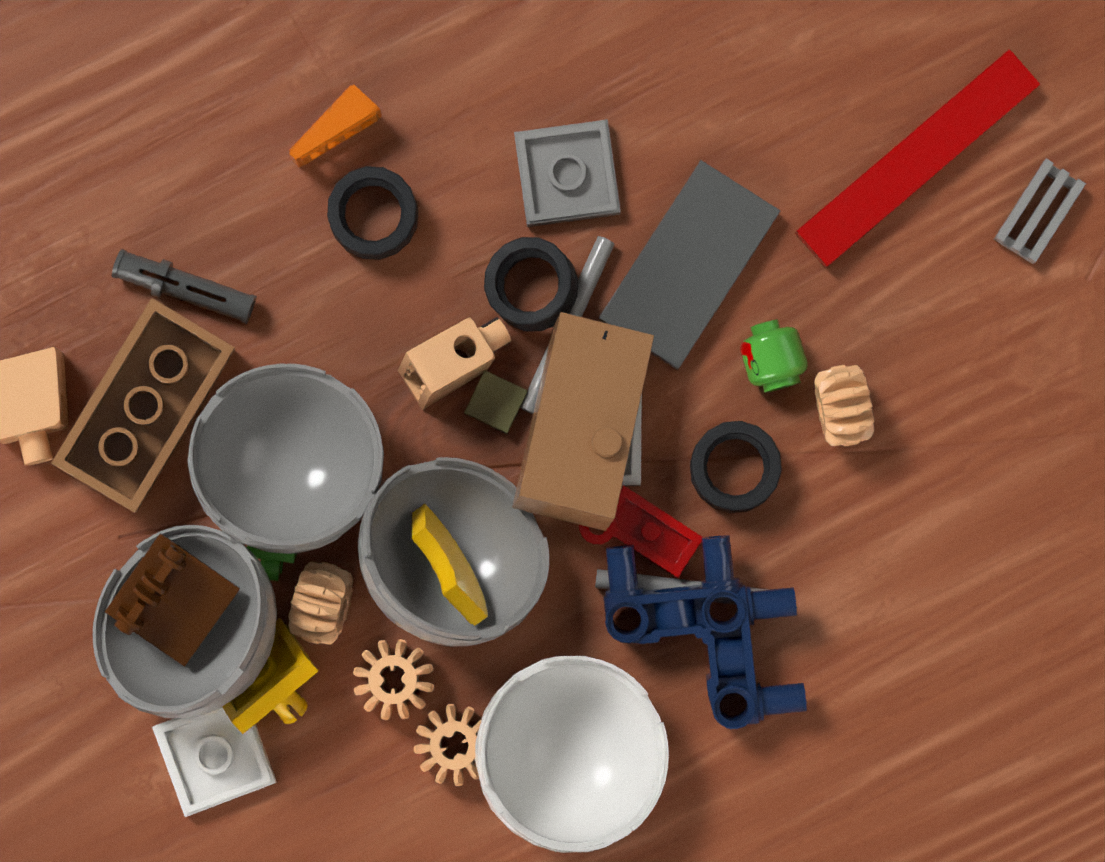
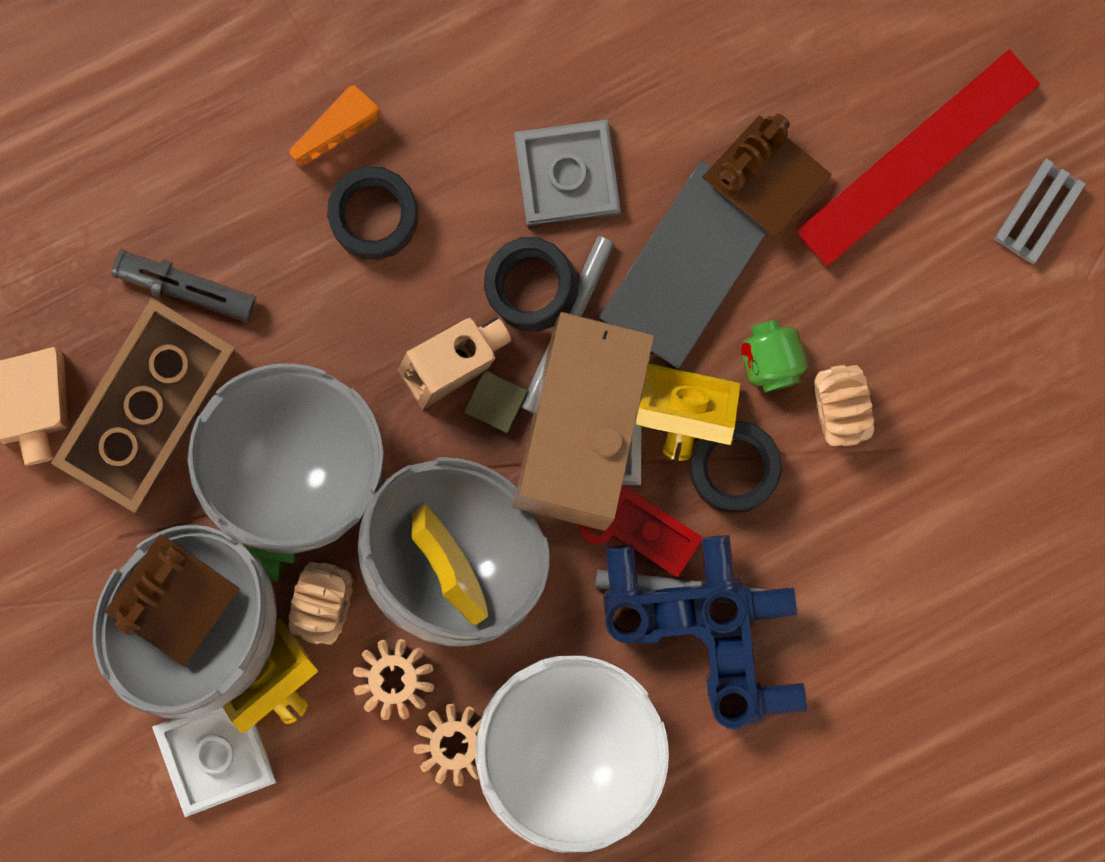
none -> yellow tile [635,364,741,461]
none -> reddish brown hinge [702,114,832,238]

